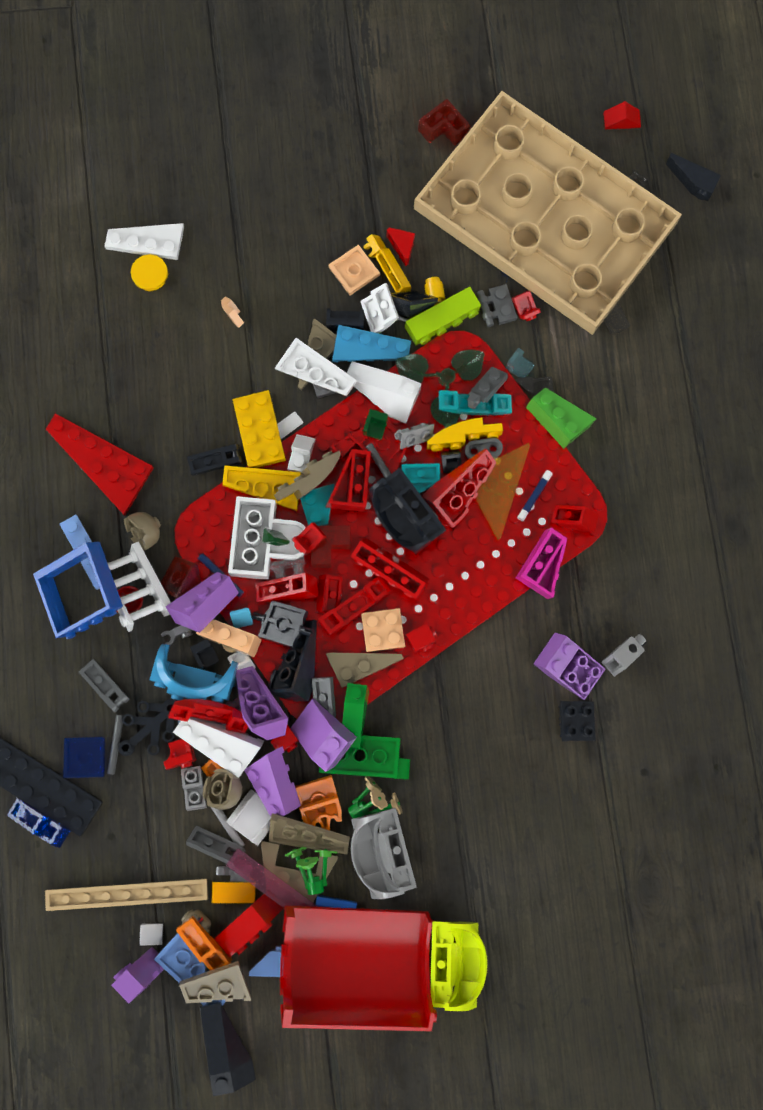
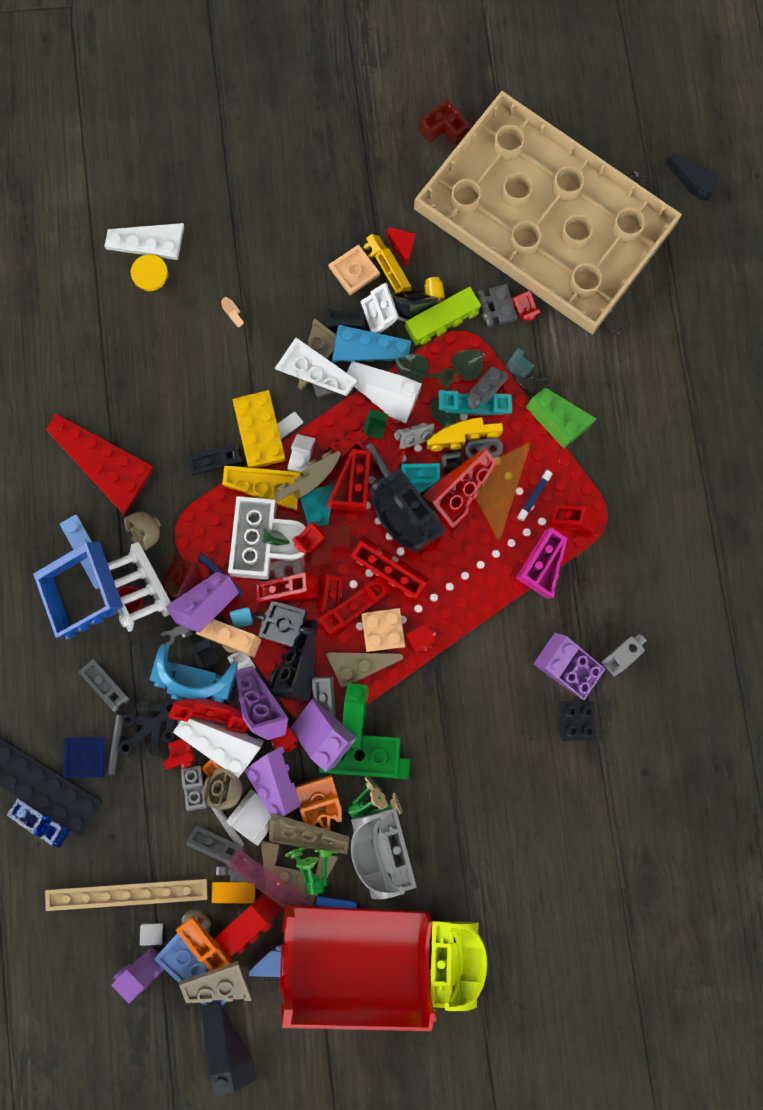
red slope [603,101,641,130] -> none

